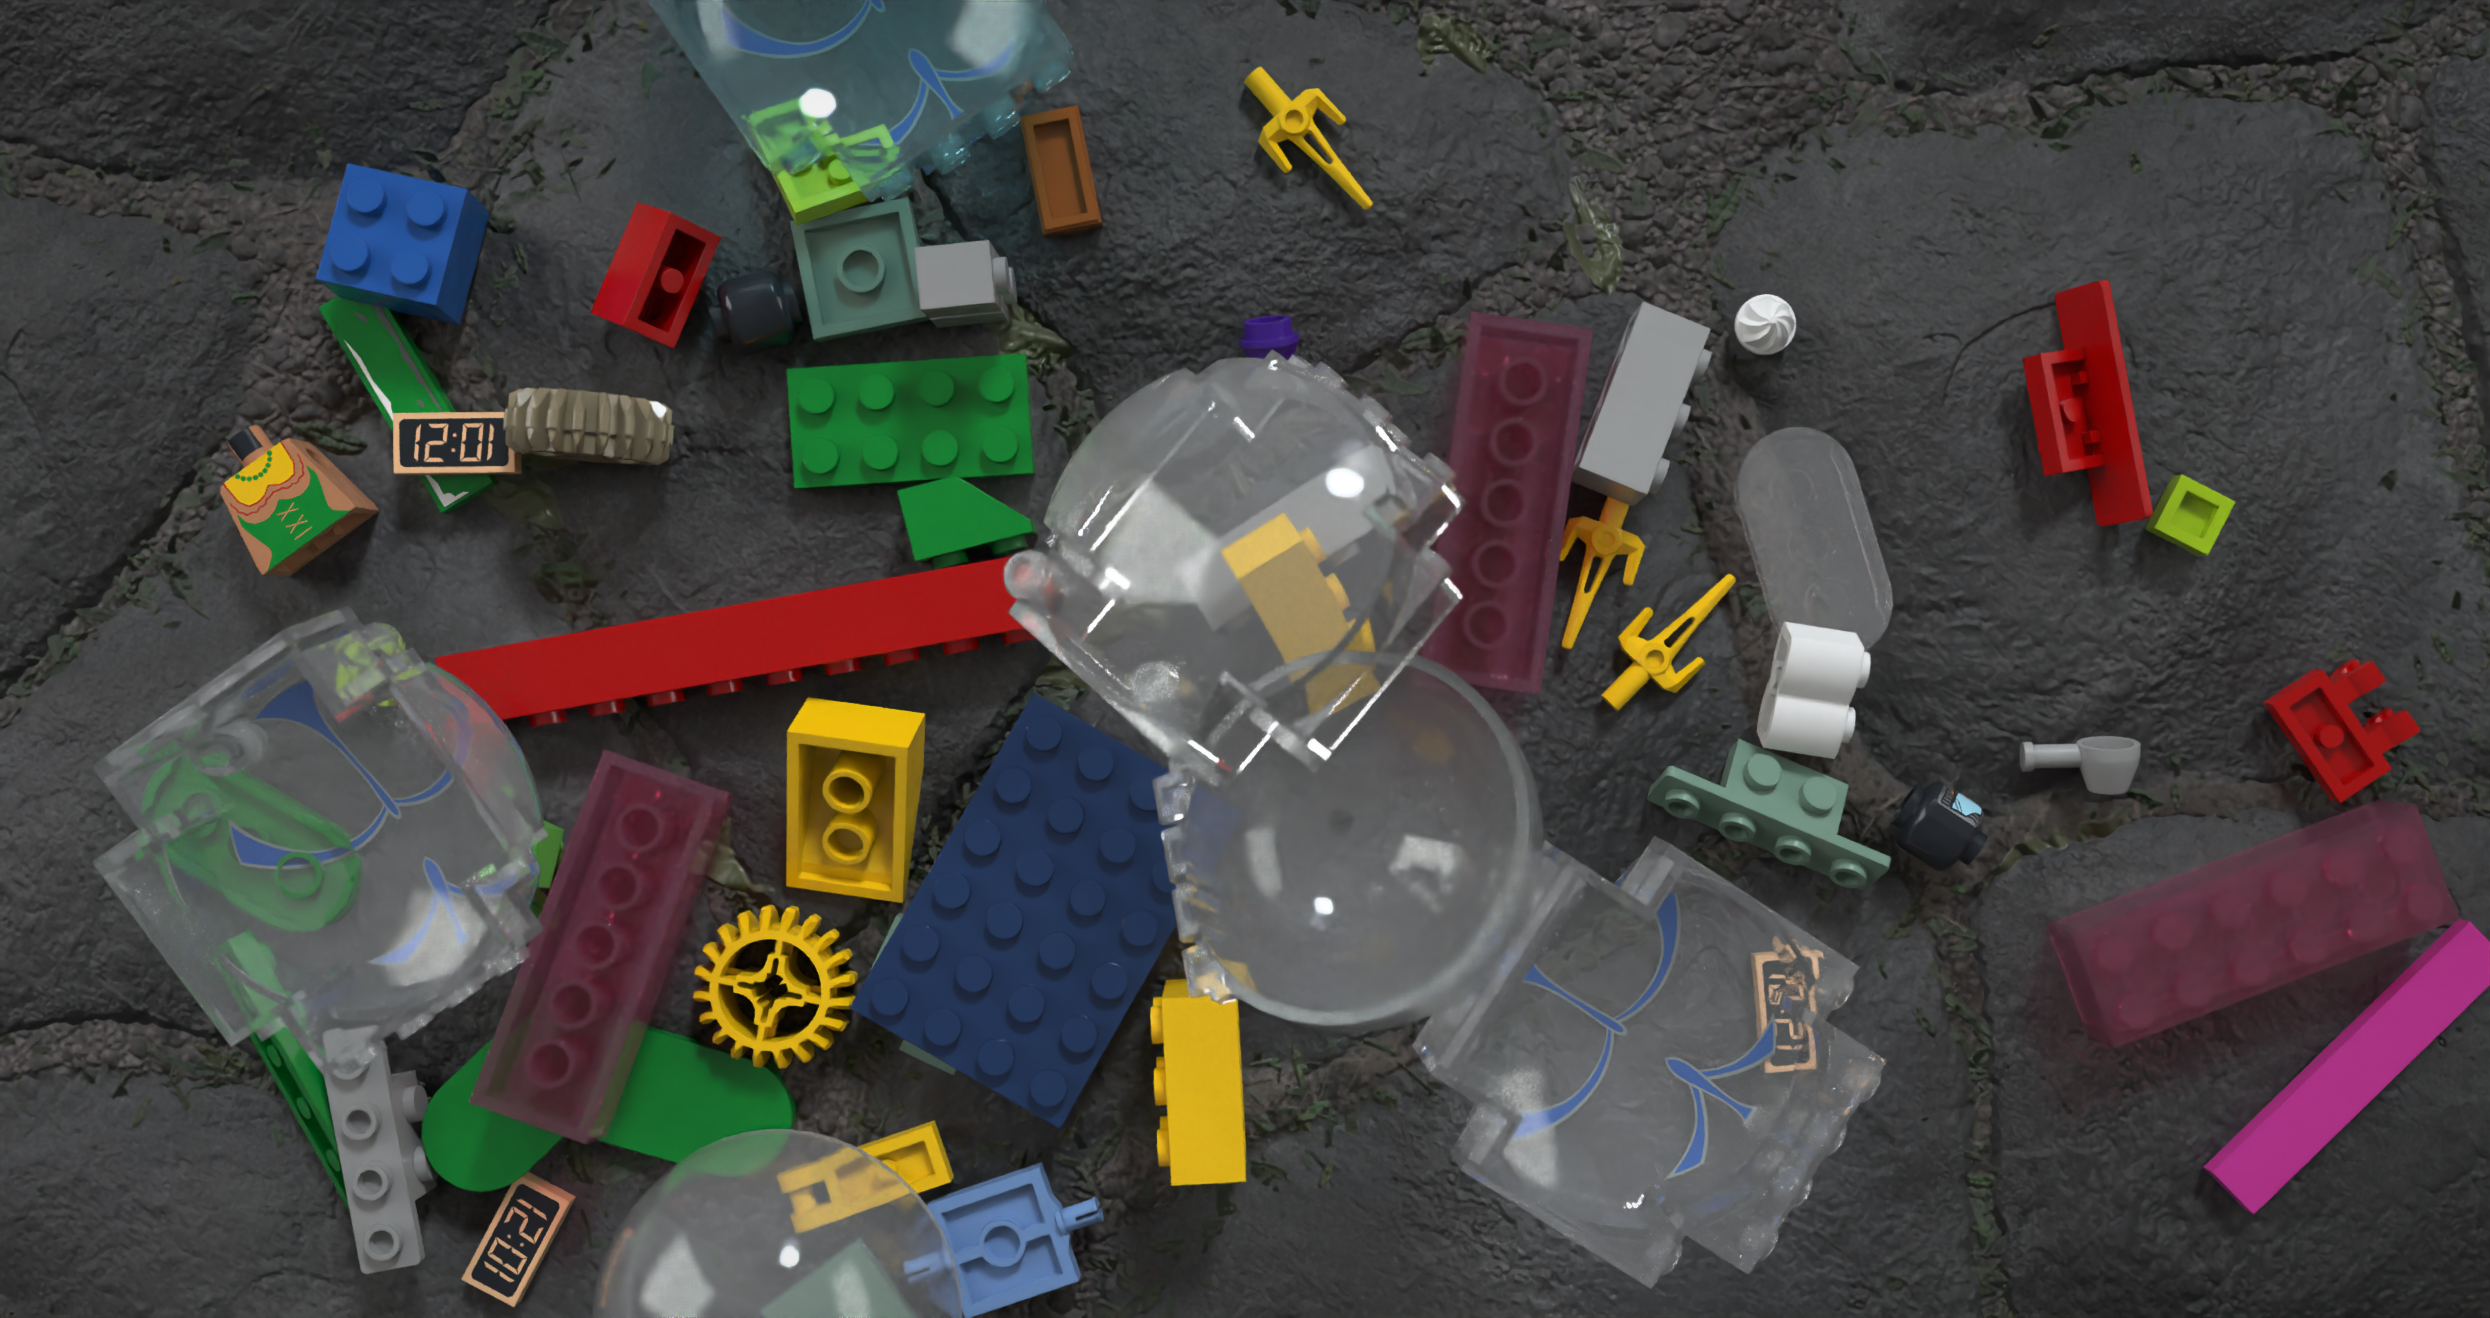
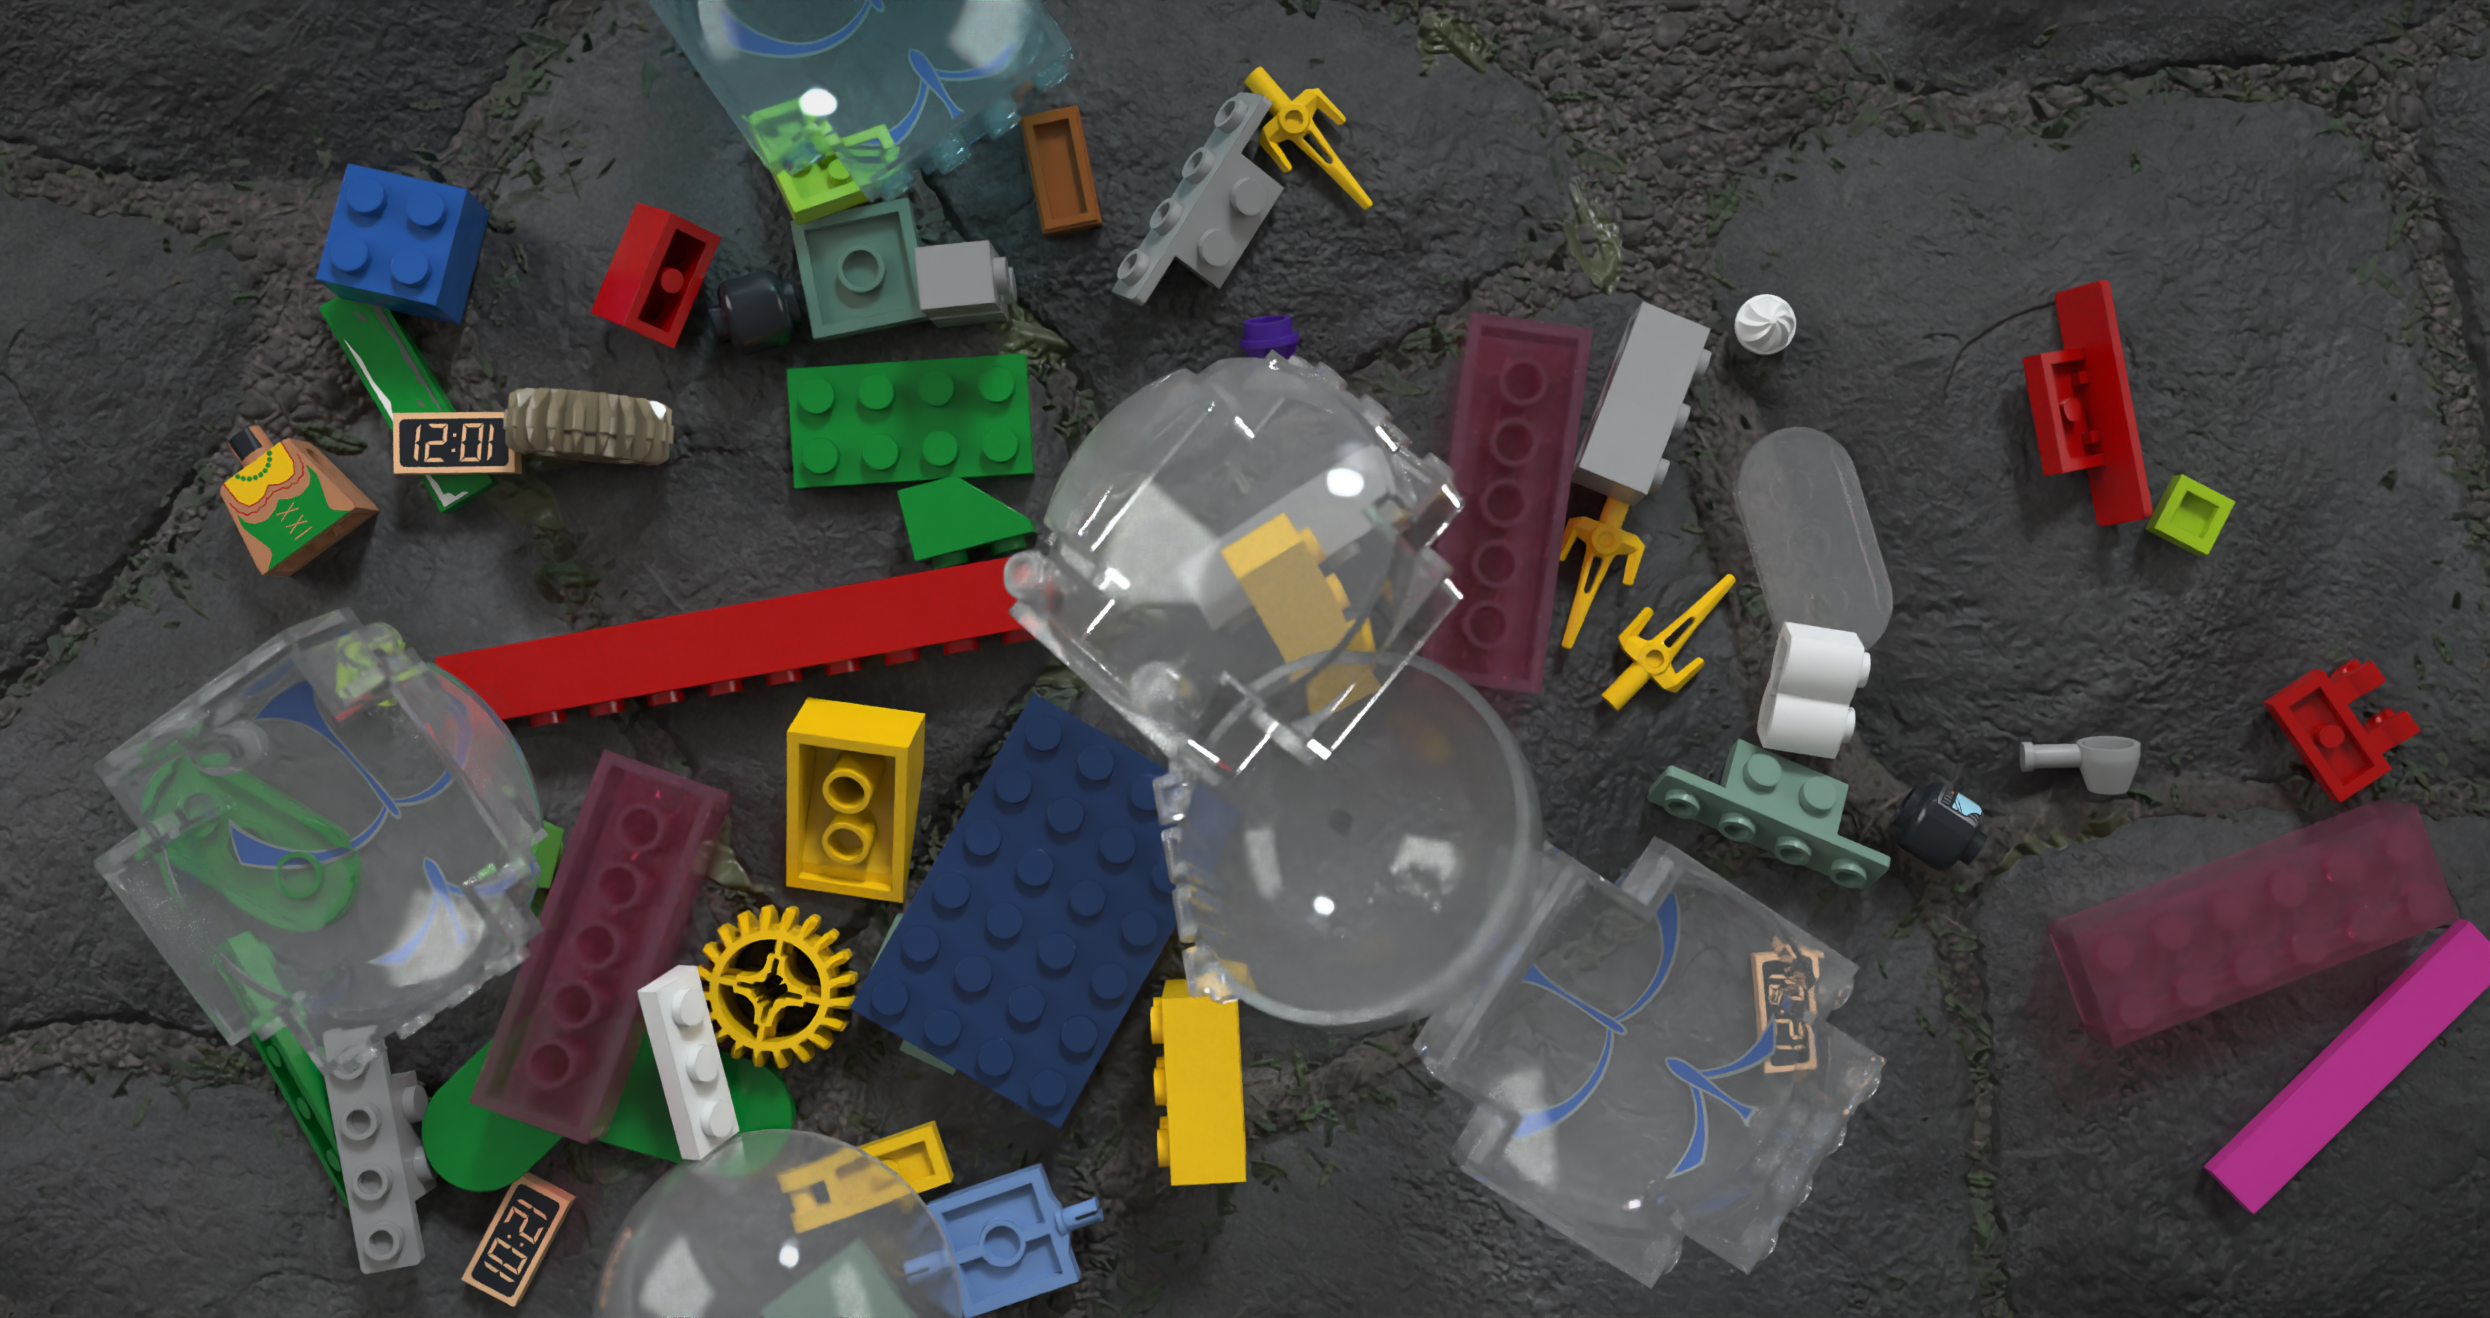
none -> white plate [637,965,740,1160]
none -> light grey bracket [1112,92,1284,306]

